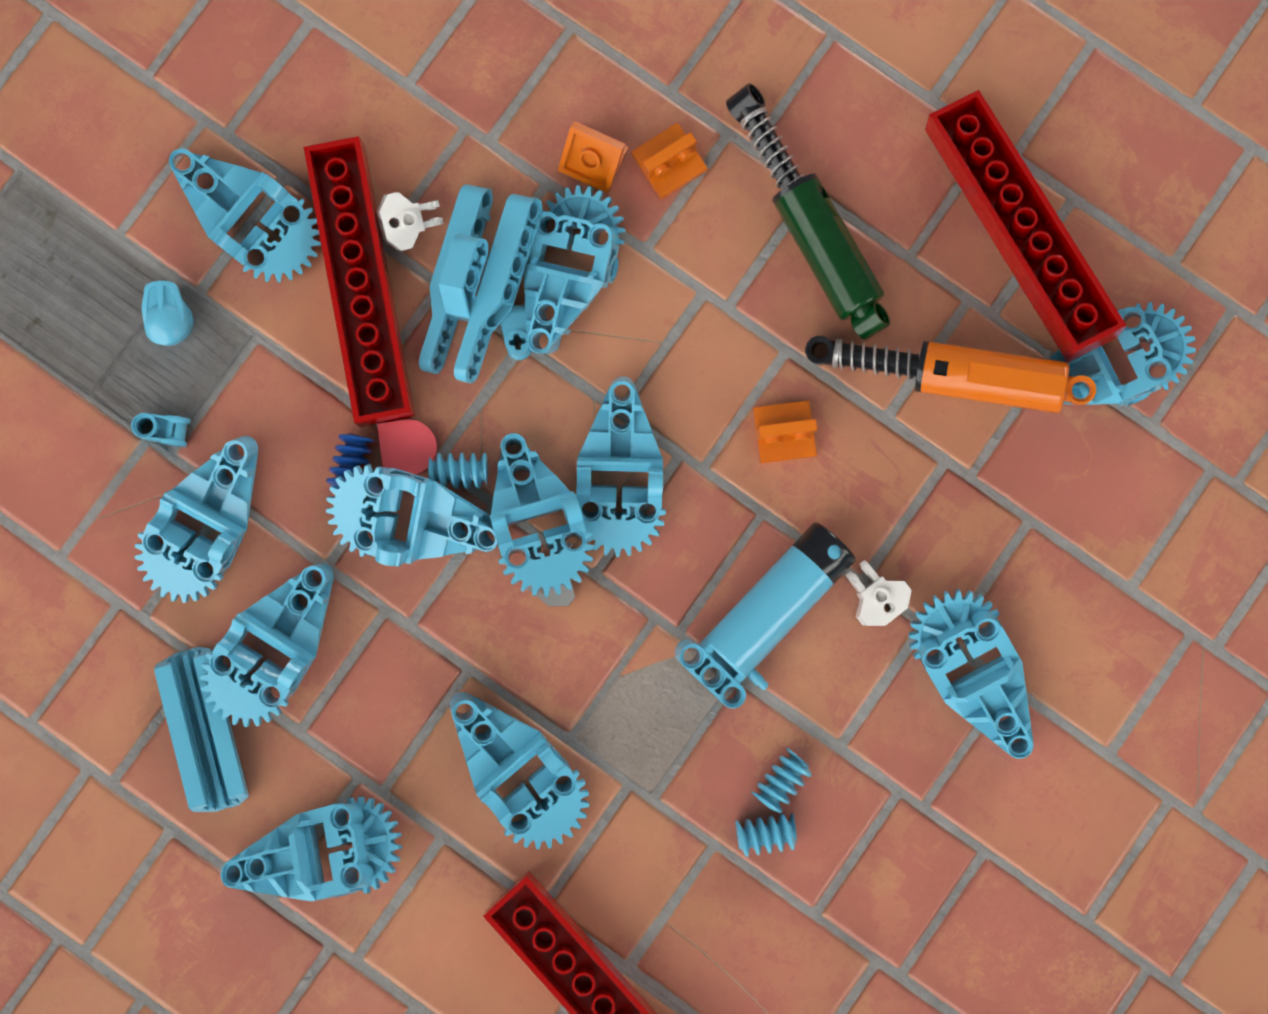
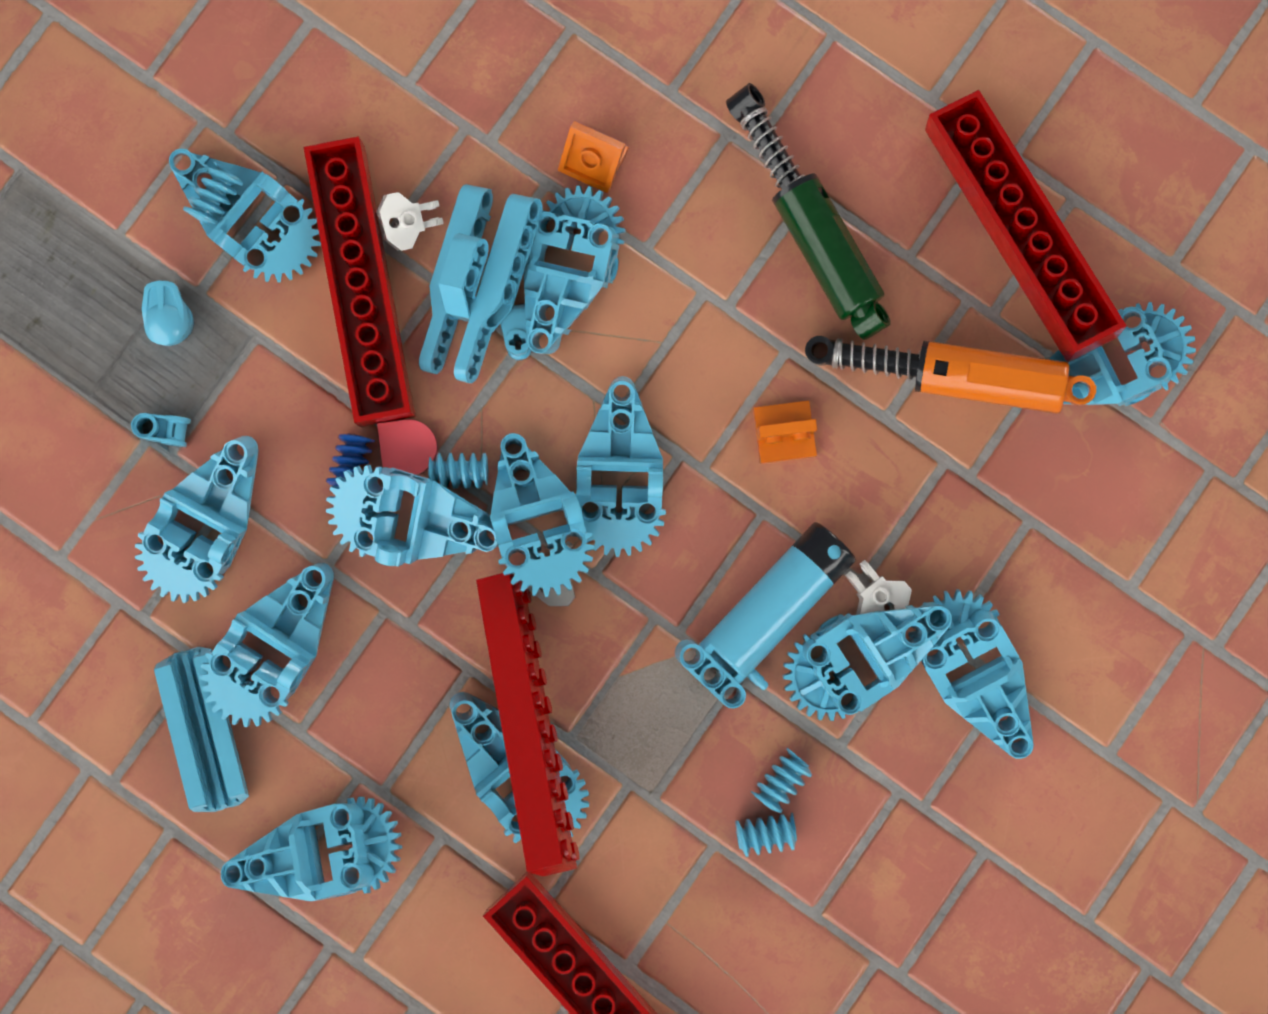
orange bracket [631,122,708,200] -> none
none -> medium azure piece [183,162,243,226]
none -> red brick [476,573,579,877]
none -> medium azure connector [782,602,952,721]

